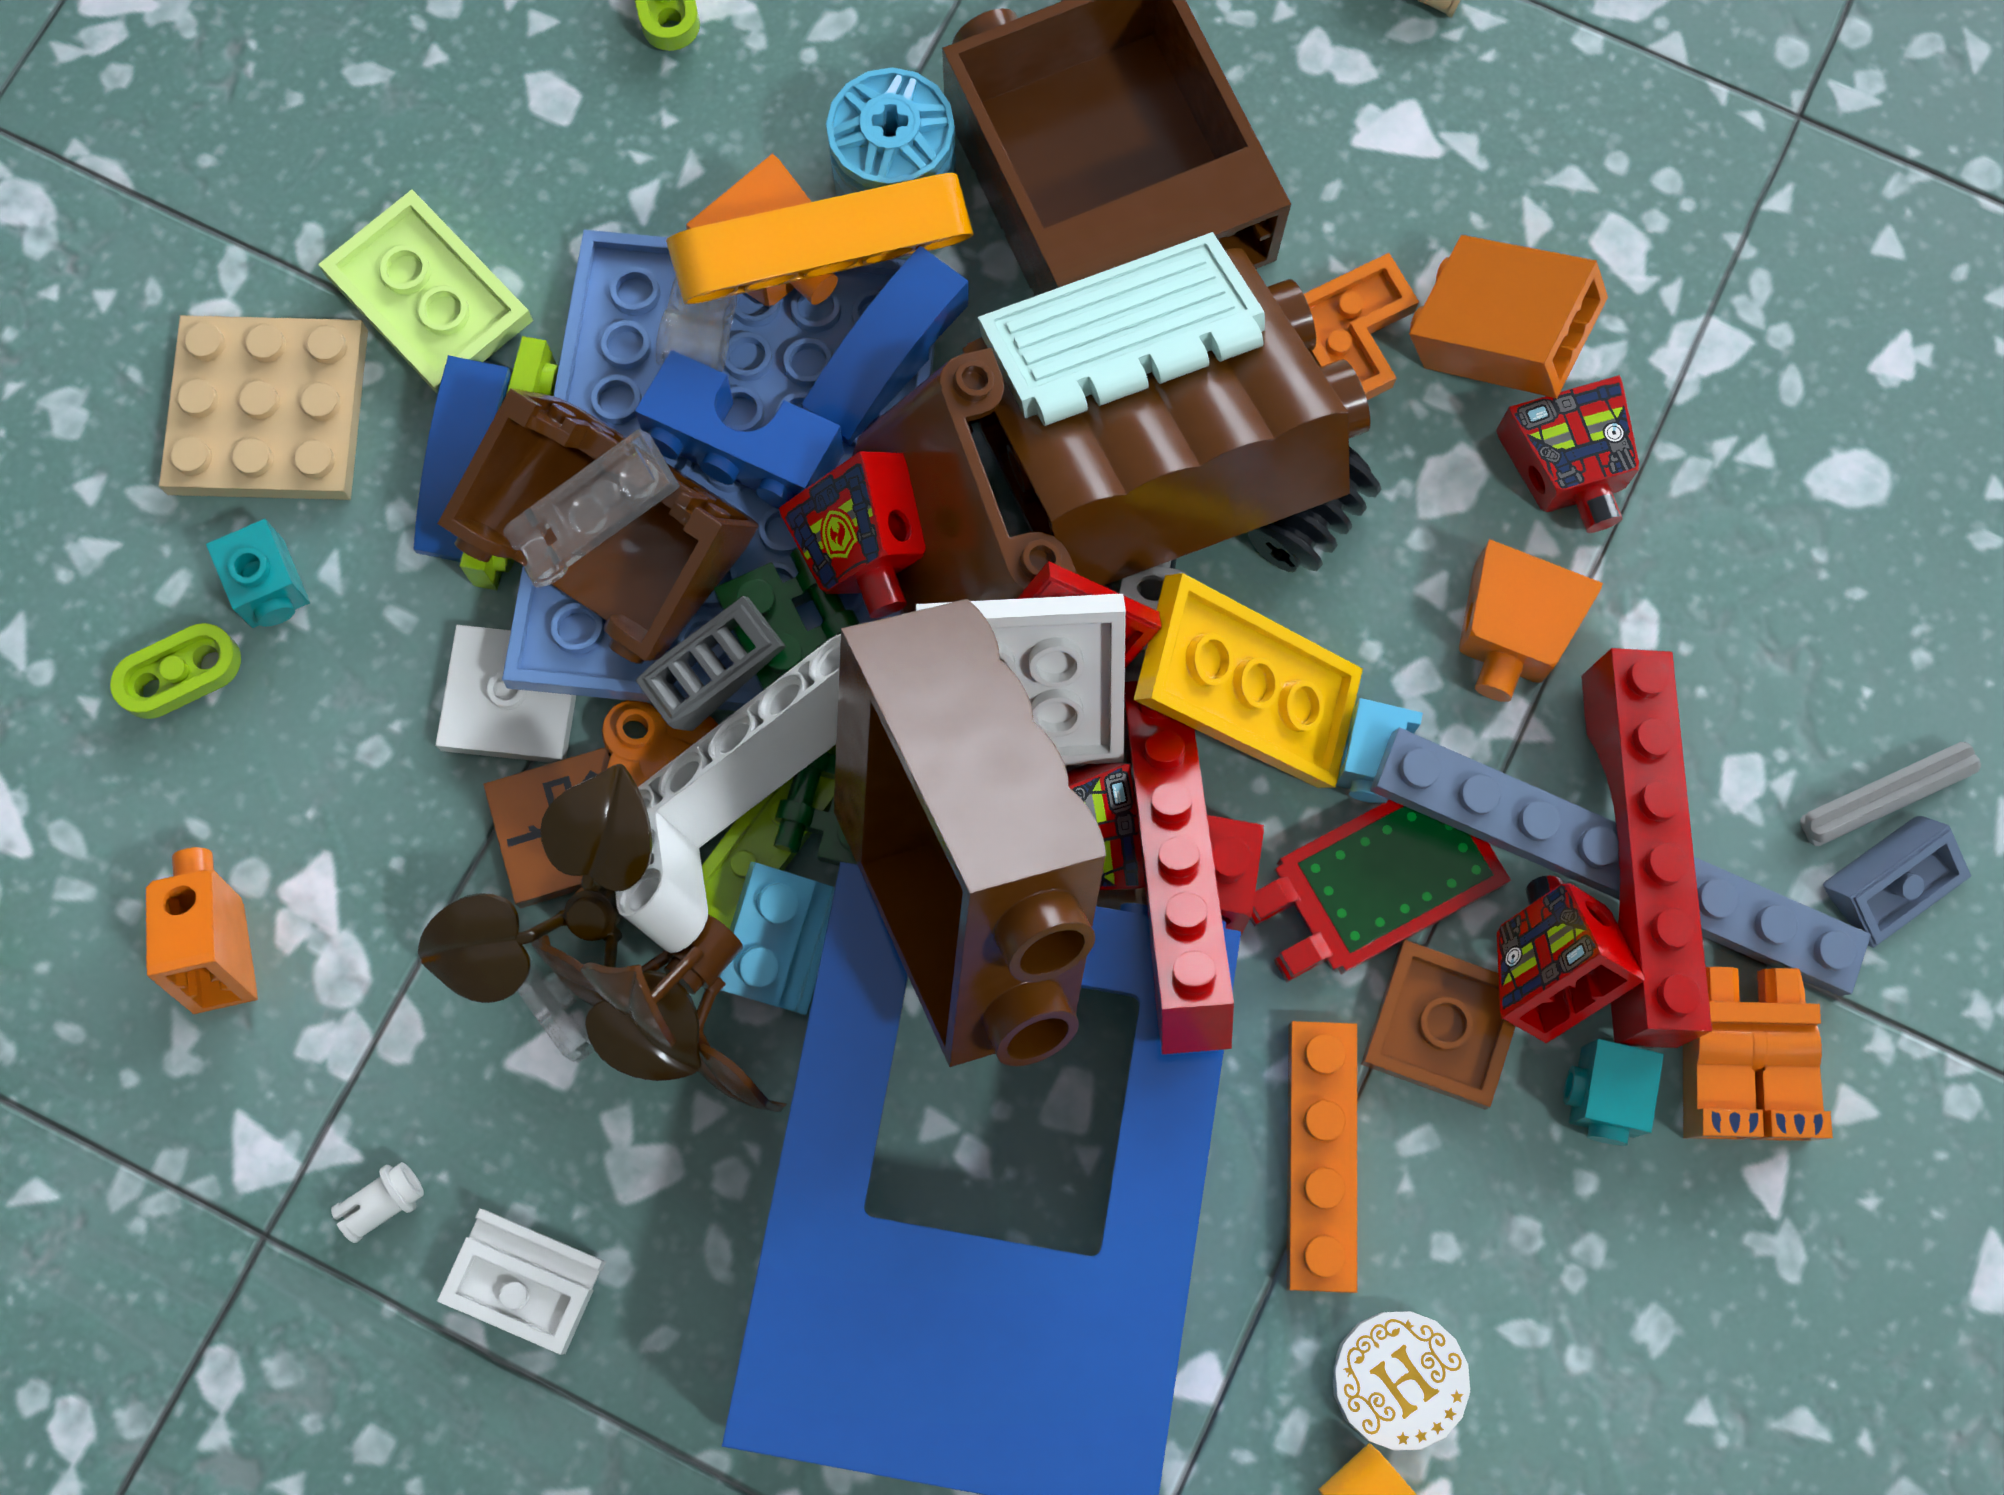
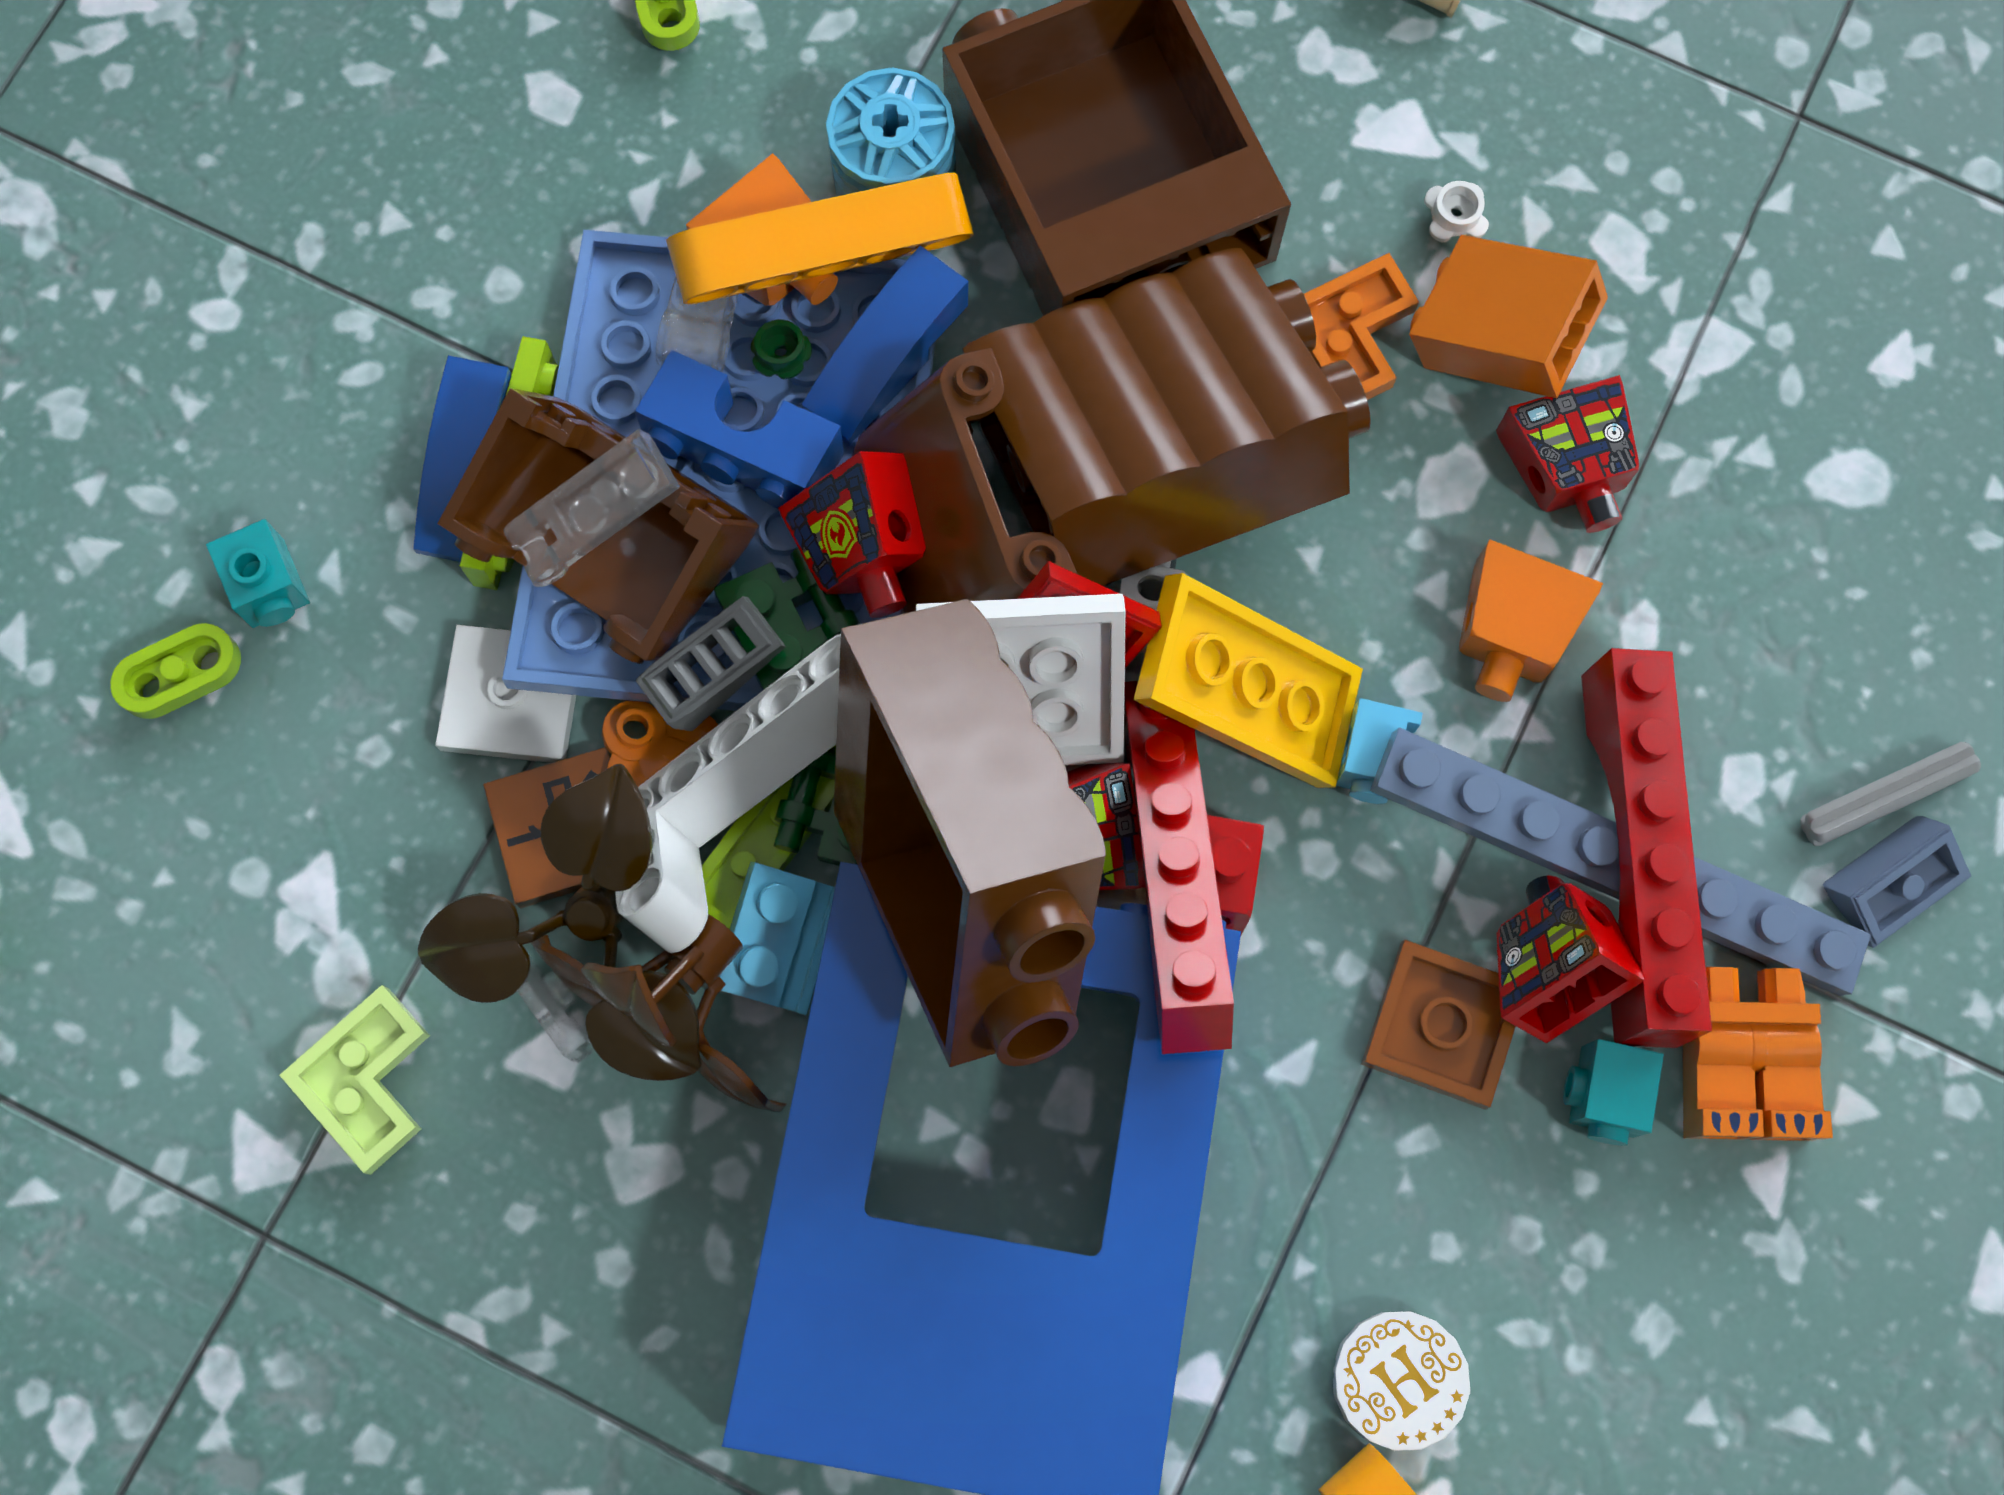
orange torso [146,847,258,1014] -> none
tan plate [159,315,368,500] -> none
yellowish green plate [318,189,533,394] -> none
white pin [331,1162,424,1243] -> none
white plate [437,1208,606,1355] -> none
light aqua hinge [978,232,1265,426] -> none
black piece [1248,446,1382,572] -> none
tile [1250,800,1511,983] -> none
orange plate [1287,1021,1357,1293] -> none
none -> yellowish green plate [279,985,430,1175]
none -> dark green plate [750,319,812,380]
none -> white plate [1424,181,1489,242]

